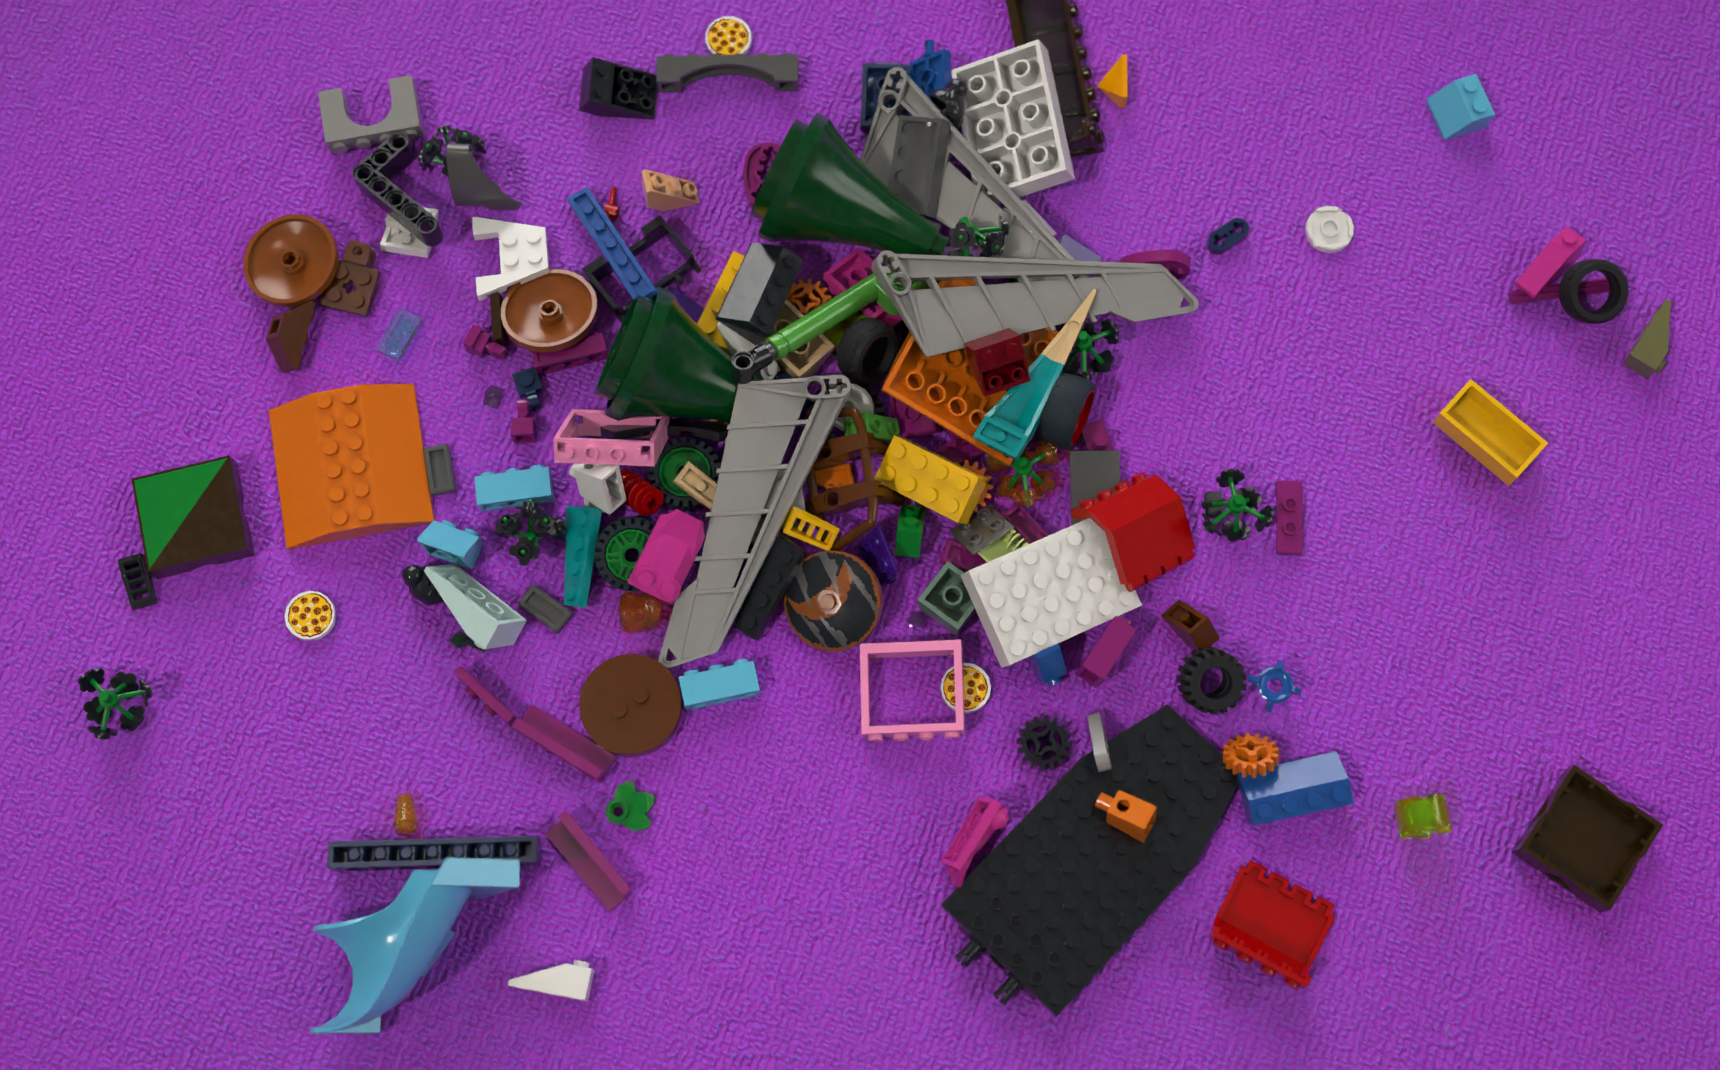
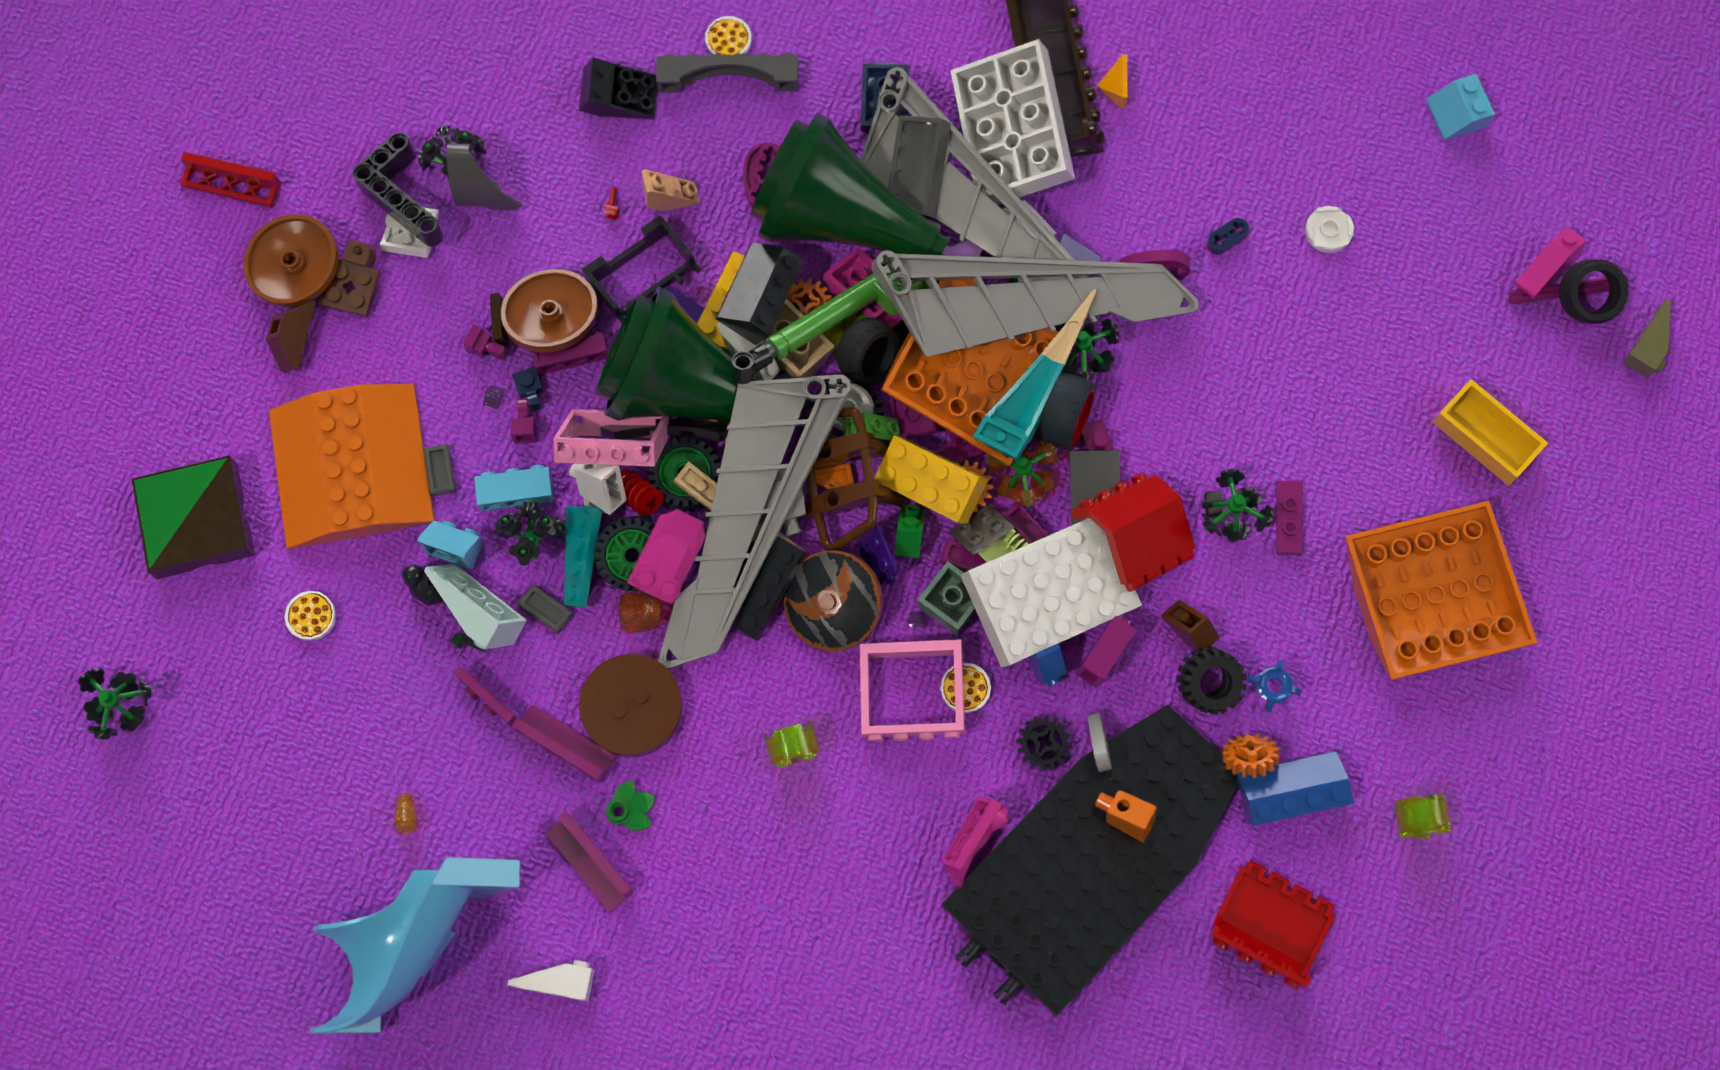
black slope [118,553,158,611] -> none
light grey arch [318,75,424,153] -> none
dark blue brick [327,836,541,872] -> none
clear light blue plate [376,308,423,362] -> none
white wing [472,217,549,301] -> none
blue plate [567,187,656,300] -> none
medium azure brick [679,659,761,711] -> none
yellow slope [783,506,840,551] -> none
blue plate [909,39,951,103] -> none
black piece [930,78,967,129] -> none
black plant [948,214,1010,258] -> none
dark red slope [964,328,1030,397] -> none
dark brown tile [1512,765,1663,913] -> none
none -> red fence [180,152,281,208]
none -> clear neon green brick [763,721,821,769]
none -> orange slope [1344,501,1538,681]

